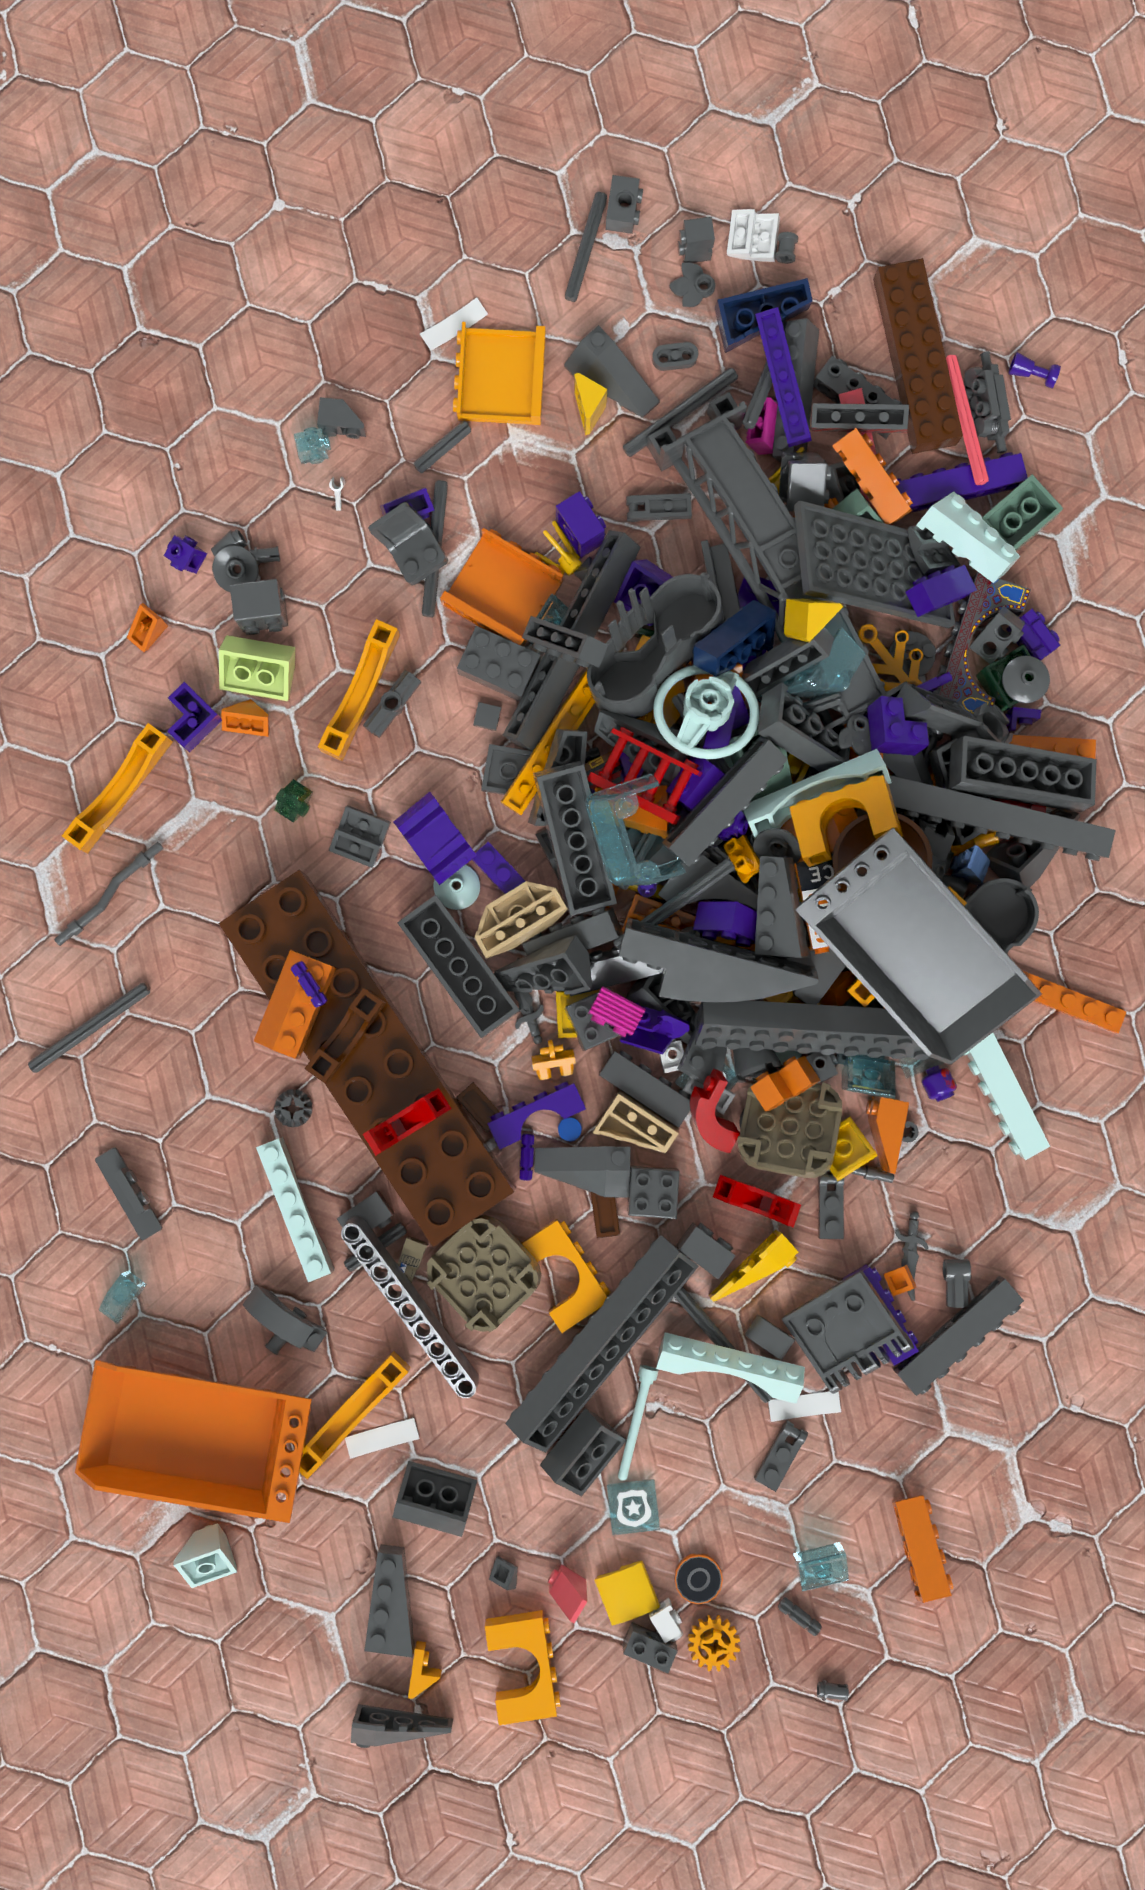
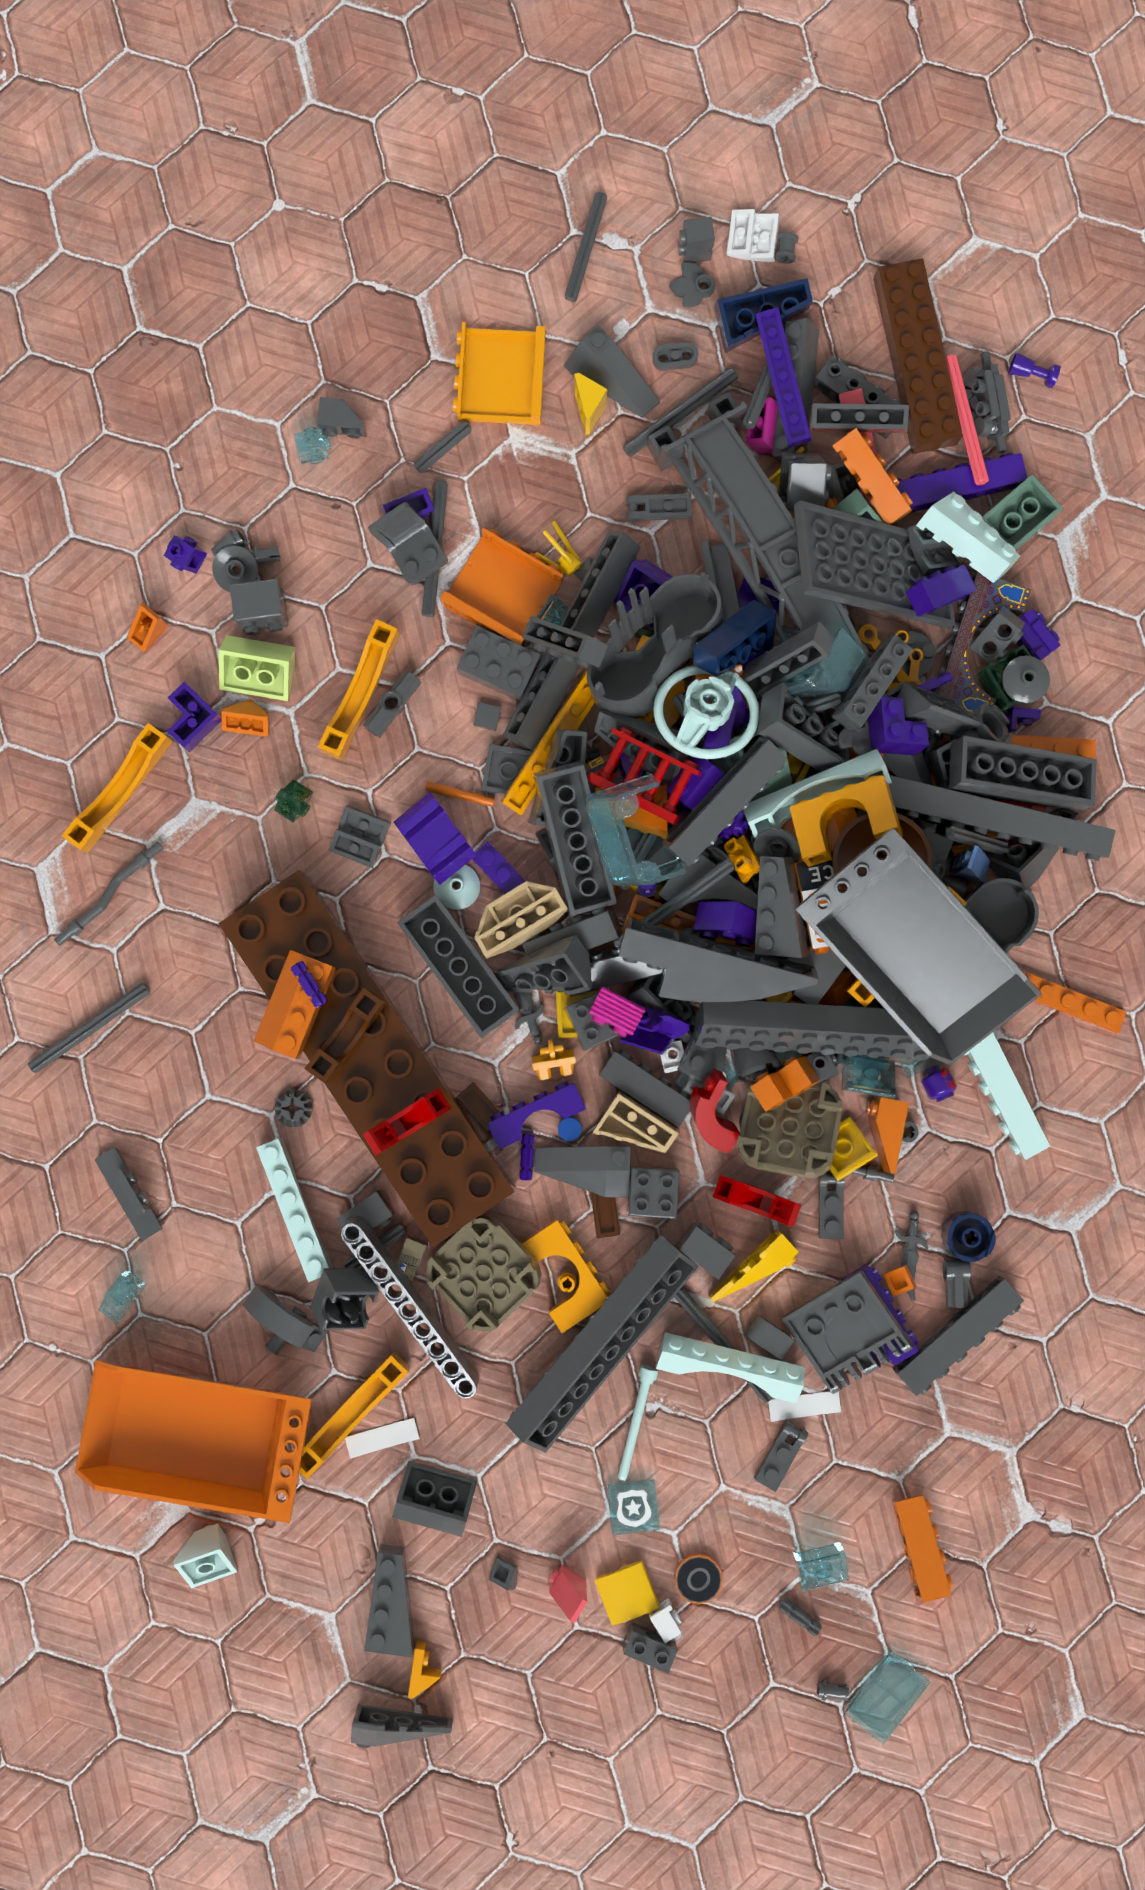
white hand [329,477,345,511] -> none
white sticker [420,298,488,350] -> none
light orange arch [485,1610,561,1726] -> none
dark grey slope [540,1408,627,1497] -> none
dark purple brick [556,491,606,559] -> none
dark grey brick [606,175,643,234] -> none
light orange gear [688,1615,740,1672] -> none
yellow slope [784,599,843,642] -> none
none -> dark grey piece [310,1268,379,1330]
none -> orange bar [425,781,495,807]
none -> light orange pin [558,1272,576,1292]
none -> dark grey brick [831,635,913,731]
none -> clear light blue piece [844,1650,930,1745]
none -> dark blue brick [941,1211,996,1262]
none -> dark grey axle [945,825,1009,855]

